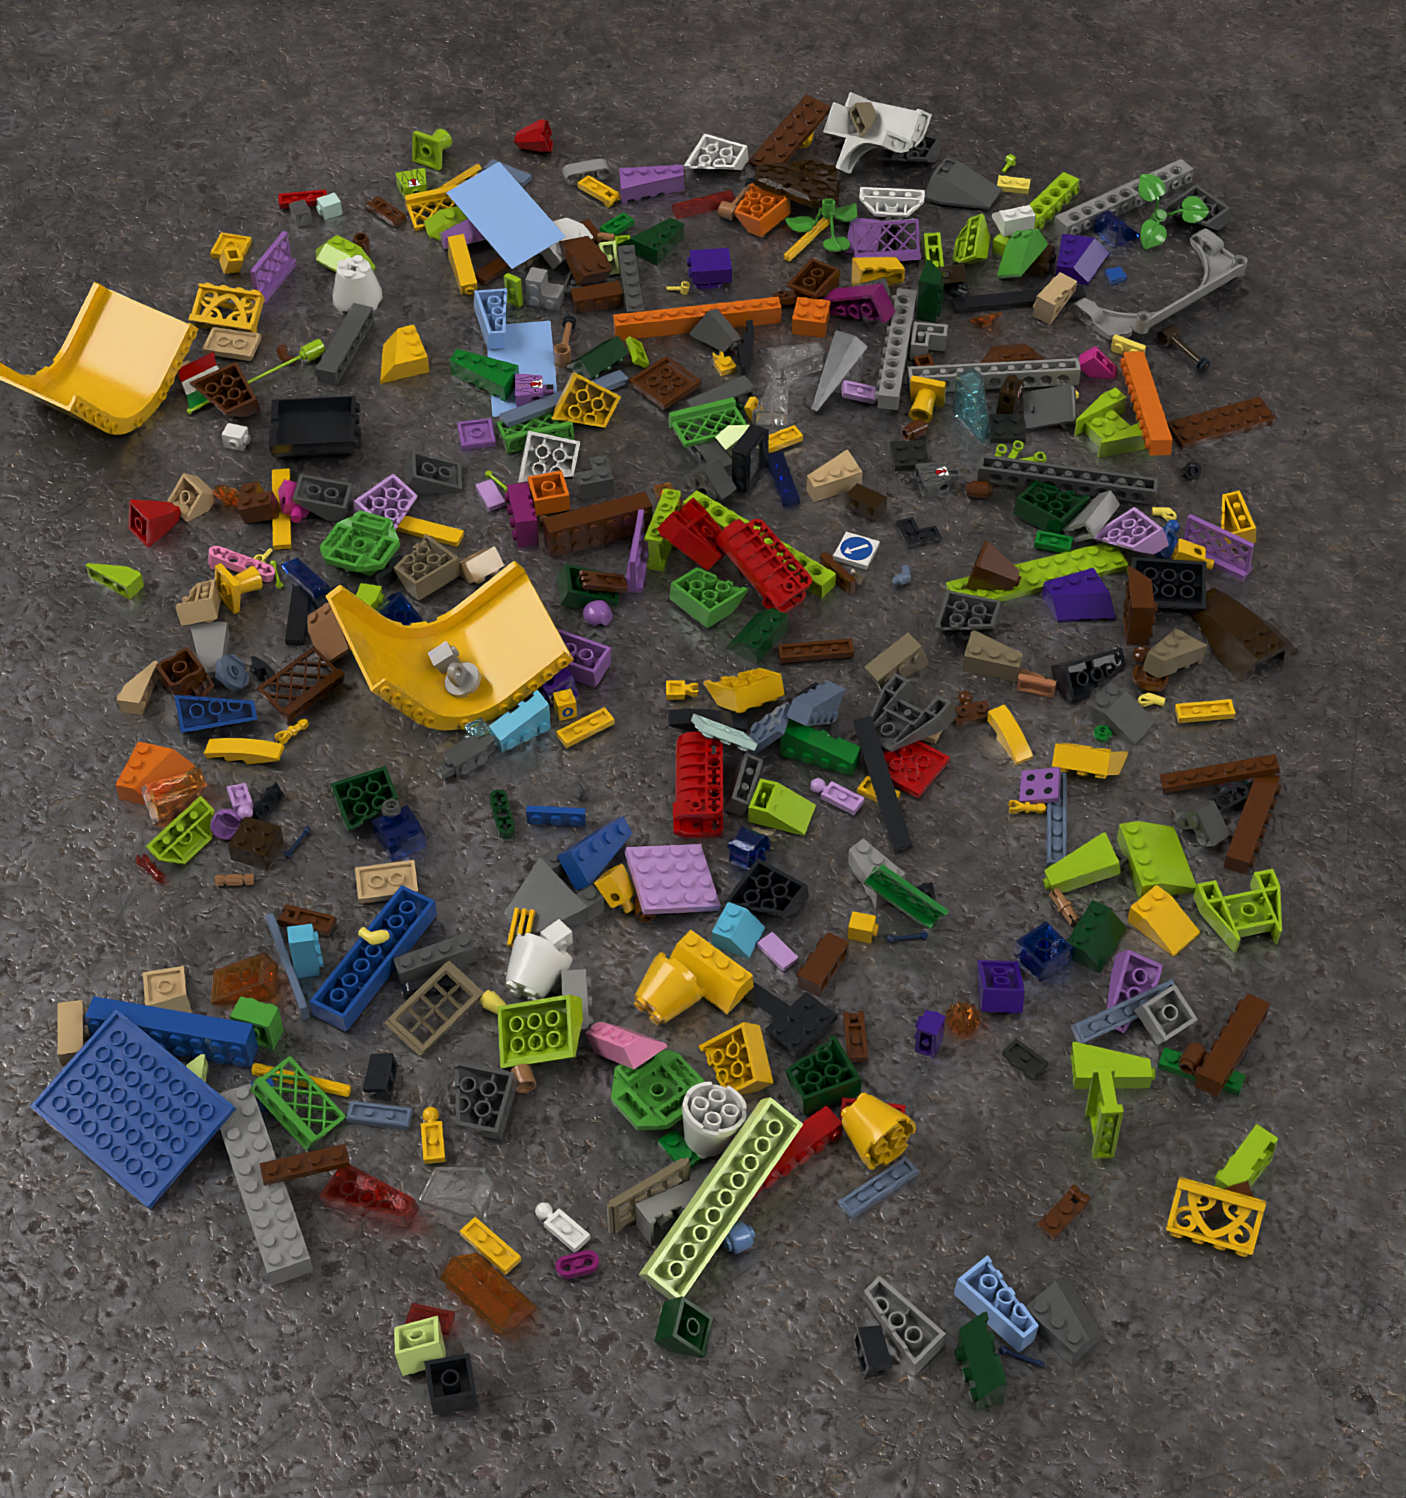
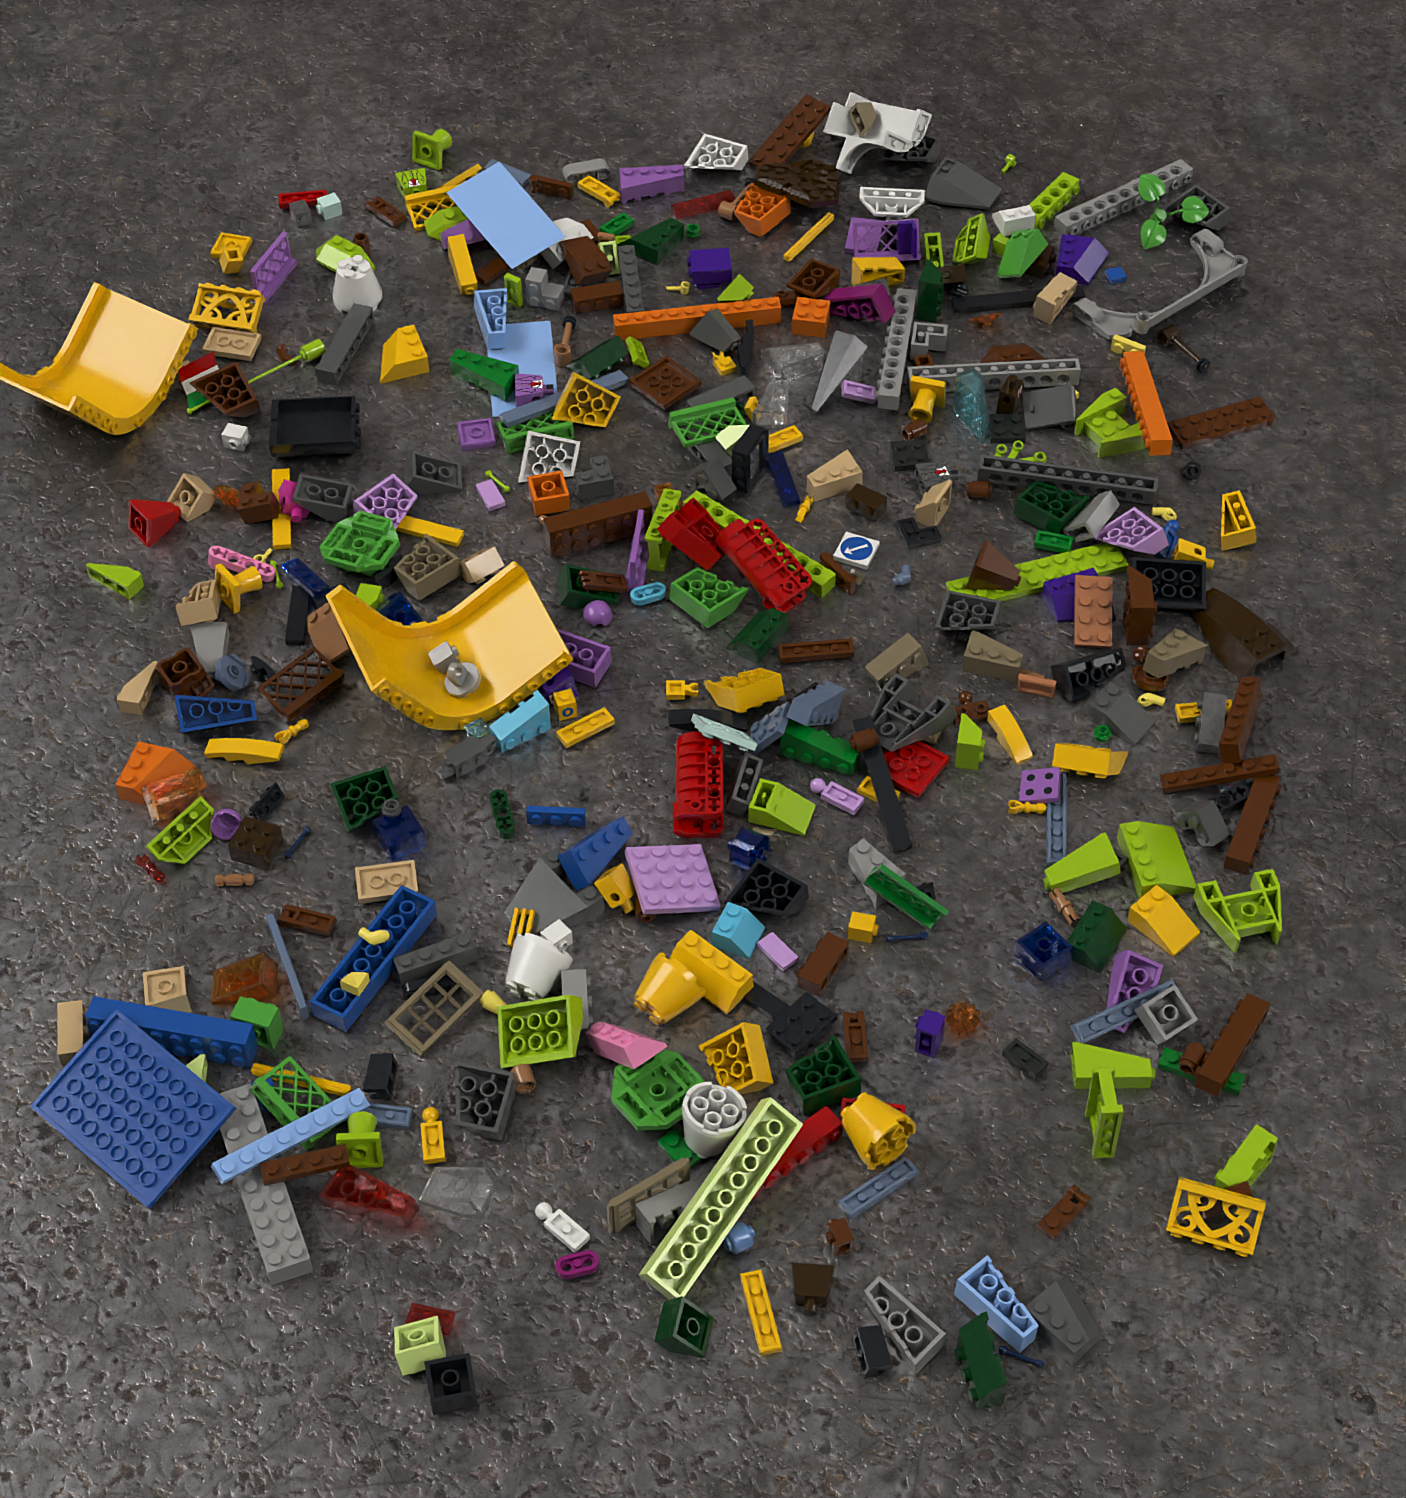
lavender plate [227,783,253,820] -> none
medium azure wedge [287,924,324,979] -> none
clear orange slope [440,1252,538,1334] -> none
yellow plate [459,1217,521,1275] -> none
magenta wedge [504,482,539,548] -> none
red cone [514,119,553,153] -> none
bright green plant [785,199,857,252] -> none
dark purple slope [977,960,1025,1014] -> none
light yellow plate [997,176,1030,194] -> none
dark pink slope [1079,346,1117,380] -> none
clear blue slope [1094,210,1140,249] -> none
medium lavender fence [1183,514,1255,581] -> none
none -> light blue plate [211,1088,370,1184]
none -> lime plant [336,1111,384,1169]
none -> light yellow slope [340,972,370,996]
none -> reddish brown plate [529,175,574,200]
none -> medium azure plate [630,582,666,605]
none -> green plate [685,224,701,238]
none -> lime slope [716,274,754,302]
none -> yellow tile [740,1269,782,1356]
none -> dark brown torso [792,1262,834,1317]
none -> yellow piece [795,495,814,523]
none -> reddish brown brick [825,1217,854,1257]
none -> reddish brown brick [849,728,879,753]
none -> dark purple panel [897,220,917,259]
none -> tan slope [914,480,952,527]
none -> lime slope [955,714,985,770]
none -> nougat plate [1074,575,1113,649]
none -> flat silver brick [1193,692,1227,755]
none -> reddish brown brick [1219,677,1262,763]

